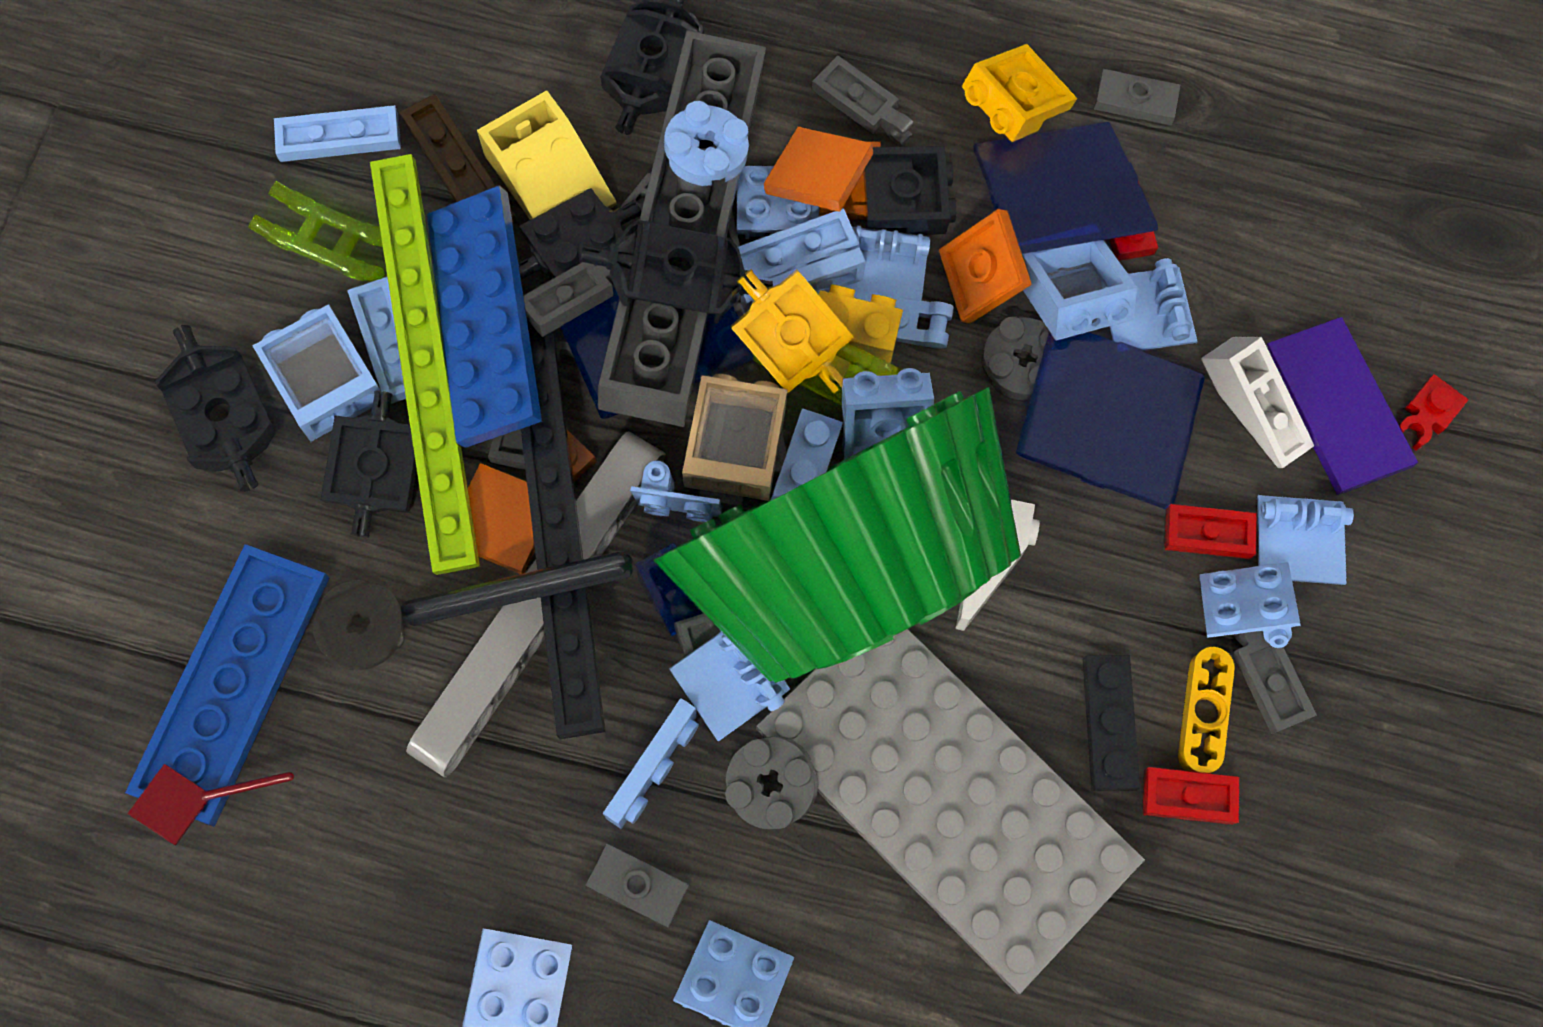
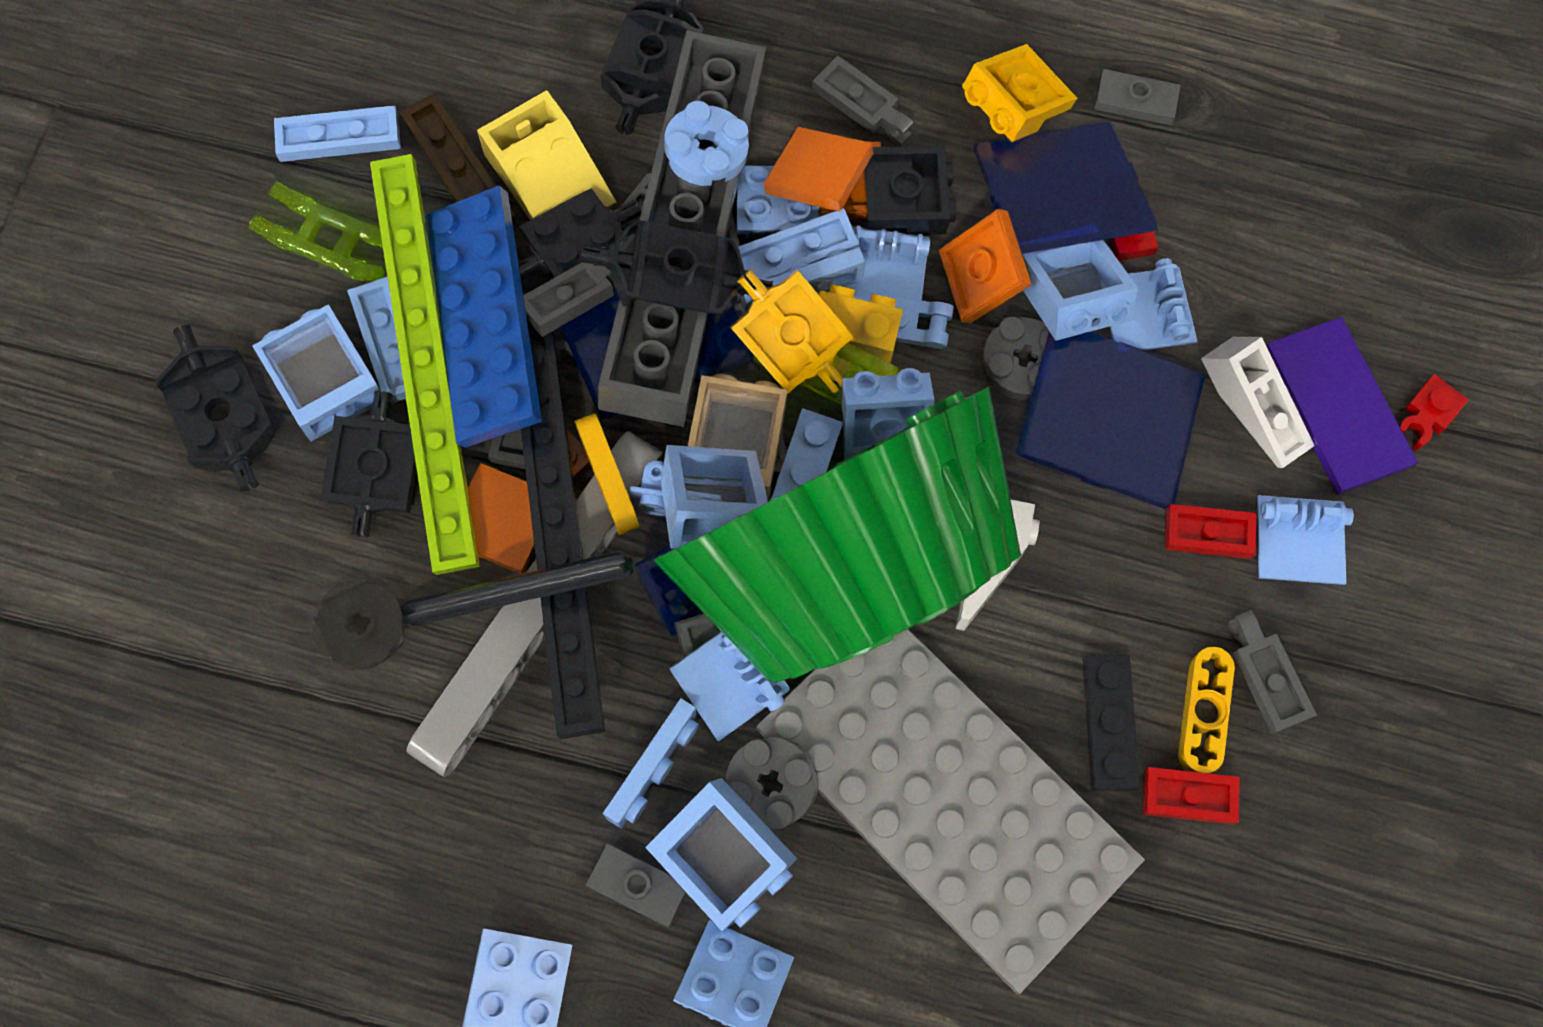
blue plate [125,544,329,827] -> none
dark red piece [127,764,294,846] -> none
light blue hinge [1199,562,1301,648] -> none
none -> yellow beam [575,413,640,535]
none -> light blue window [646,778,797,931]
none -> light blue window [661,445,768,549]

